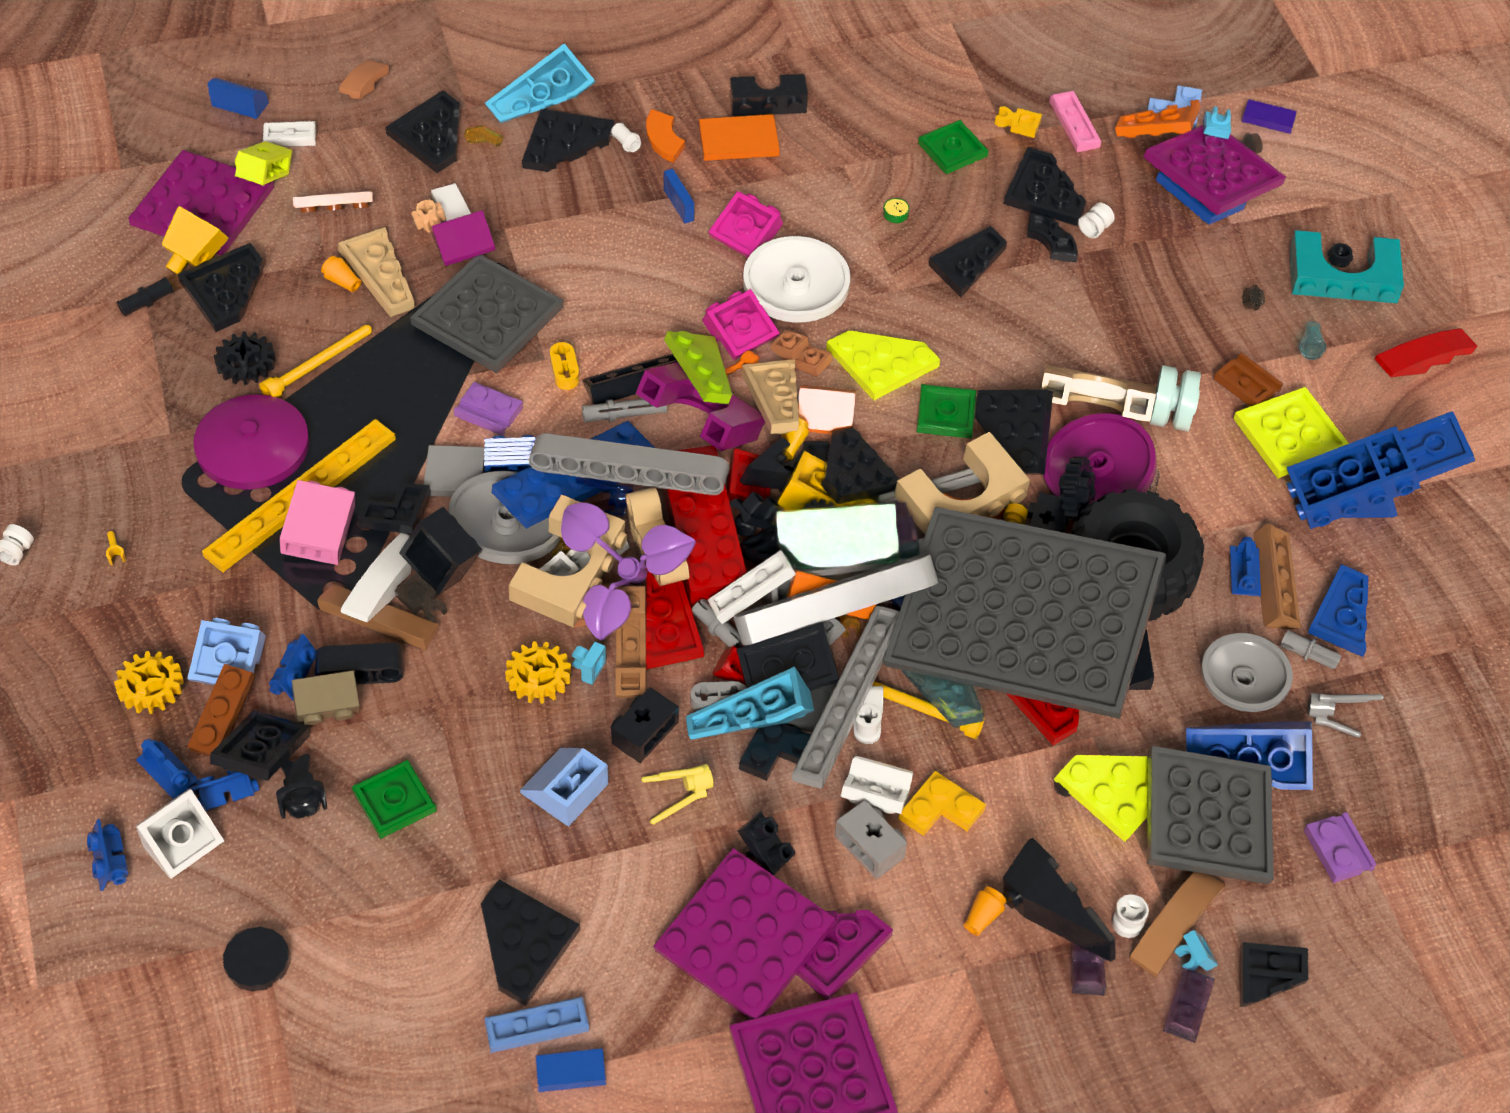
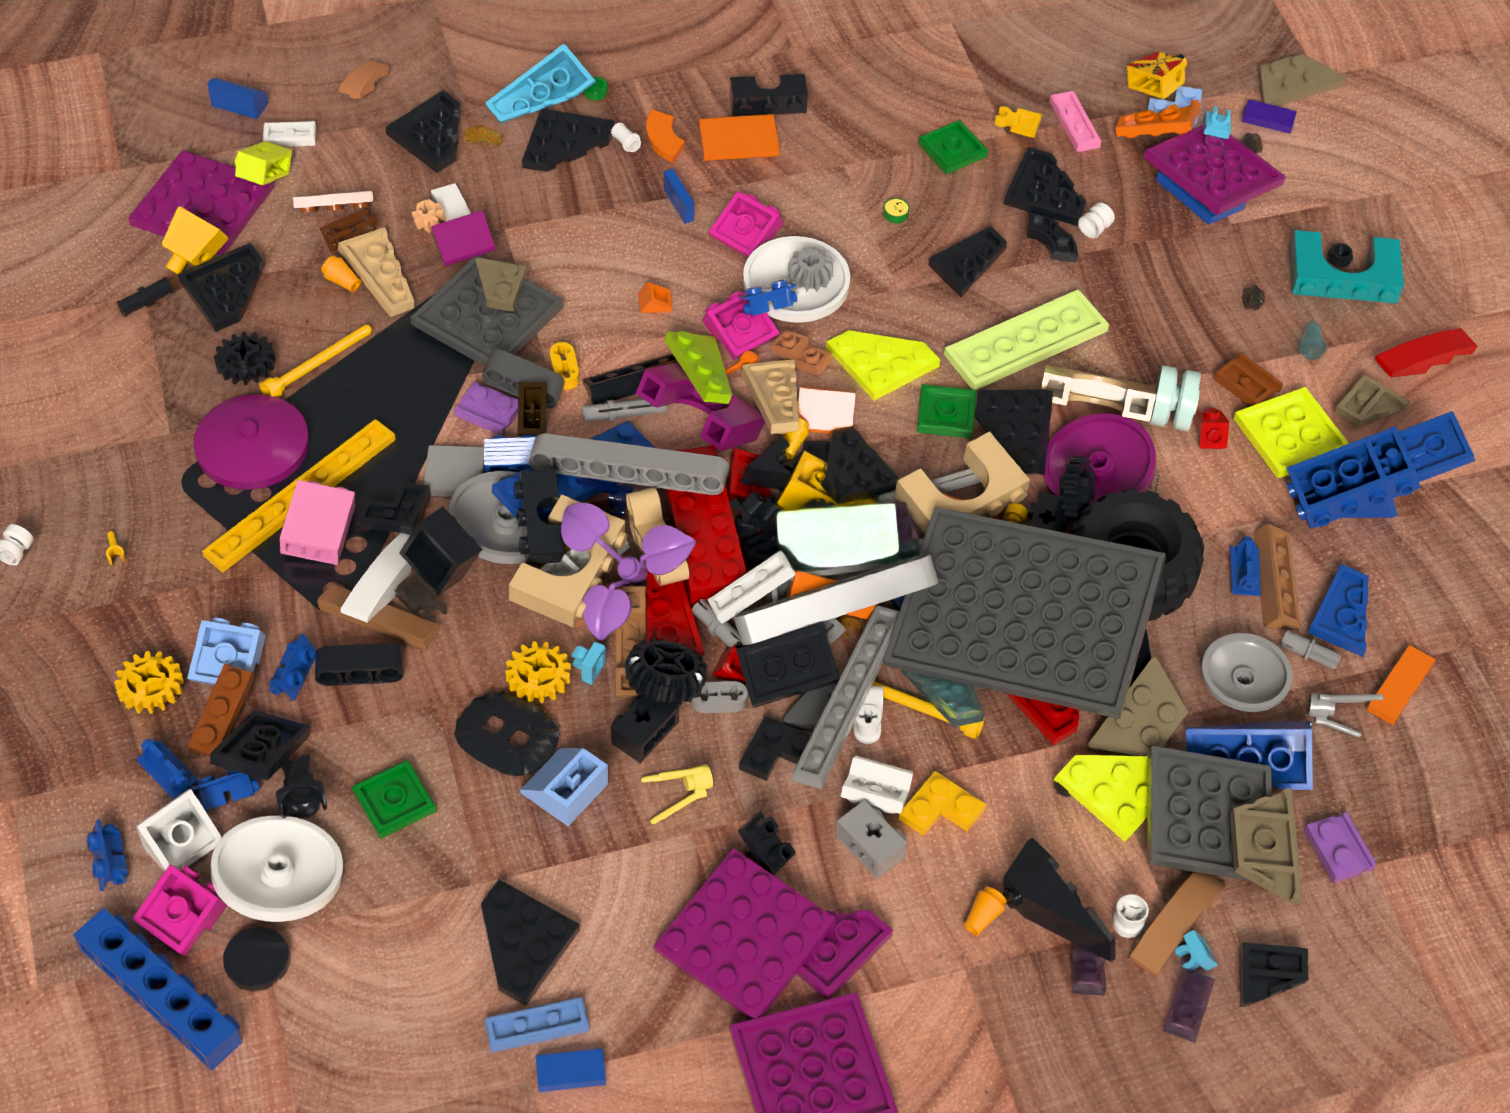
dark tan brick [292,671,359,725] -> none
medium azure wedge [686,667,814,740] -> none
none -> blue brick [73,908,242,1071]
none -> dark pink plate [132,864,227,956]
none -> white dish [211,815,343,922]
none -> reddish brown hinge [320,208,378,253]
none -> black piece [454,691,559,777]
none -> dark tan wing [475,257,527,312]
none -> dark grey beam [482,349,565,409]
none -> black arch [513,470,565,564]
none -> dark brown slope [517,382,548,436]
none -> green tile [583,77,608,100]
none -> black gear [625,638,707,705]
none -> orange slope [638,282,673,313]
none -> blue hinge [738,279,798,317]
none -> light grey gear [788,247,834,293]
none -> yellowish green plate [944,289,1109,390]
none -> dark tan wing [1086,656,1188,756]
none -> yellow torso [1127,52,1187,99]
none -> red bracket [1194,408,1229,449]
none -> dark tan wing [1230,788,1303,905]
none -> dark tan wing [1258,53,1347,106]
none -> dark tan wing [1334,374,1410,427]
none -> orange tile [1367,645,1436,725]

